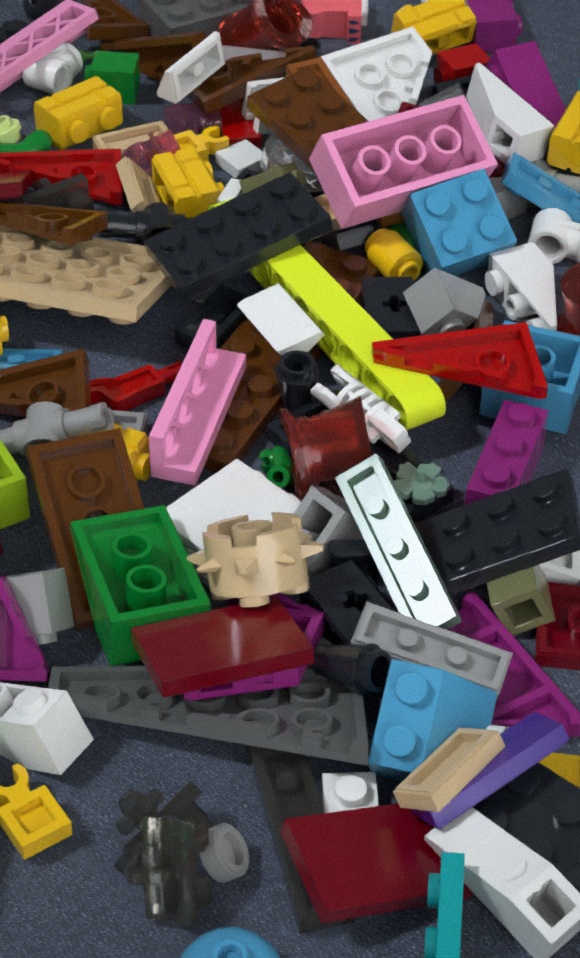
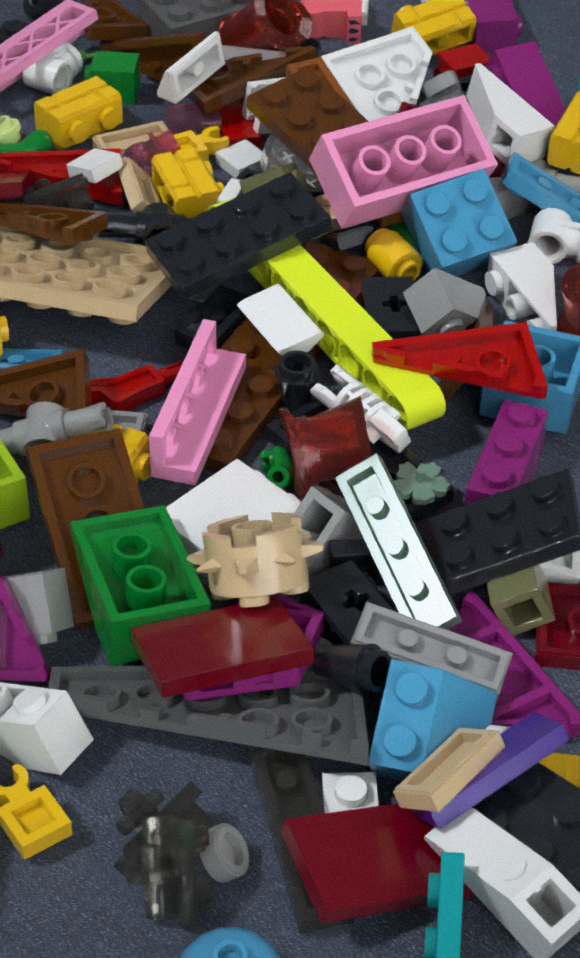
none -> white tile [66,148,123,184]
none -> light grey tile [421,70,460,100]

